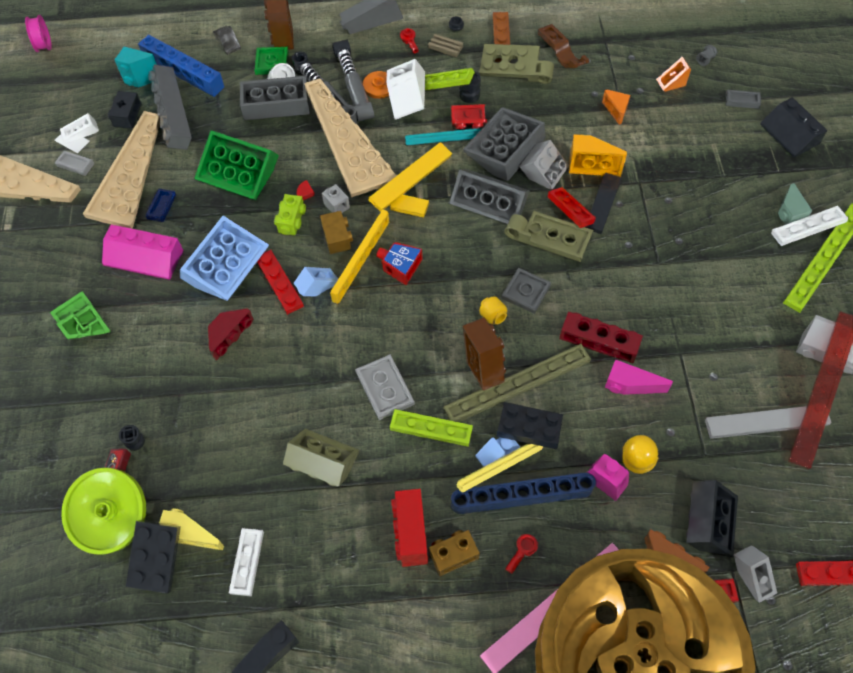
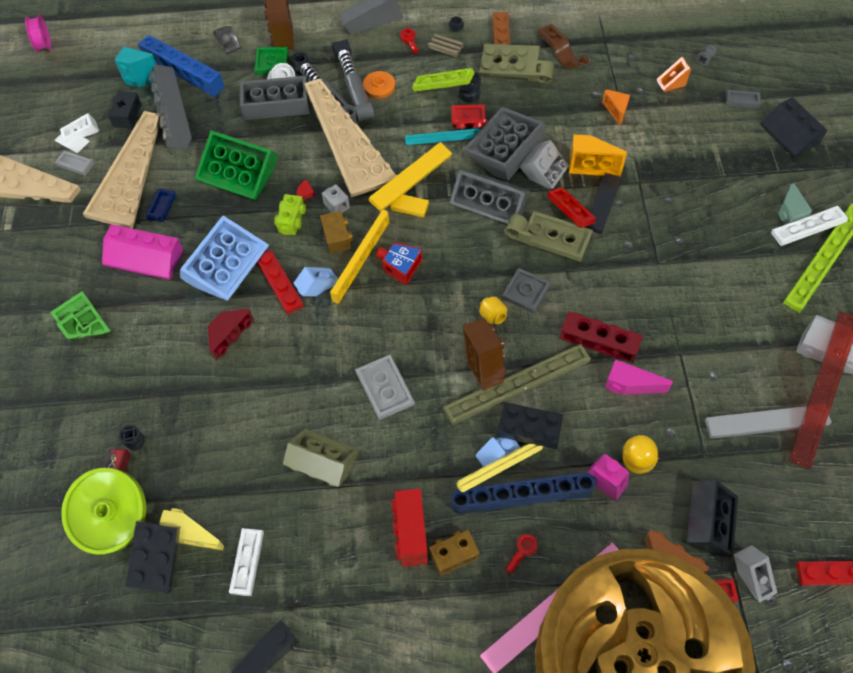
white slope [386,59,425,119] -> none
lime plate [390,409,473,447] -> none

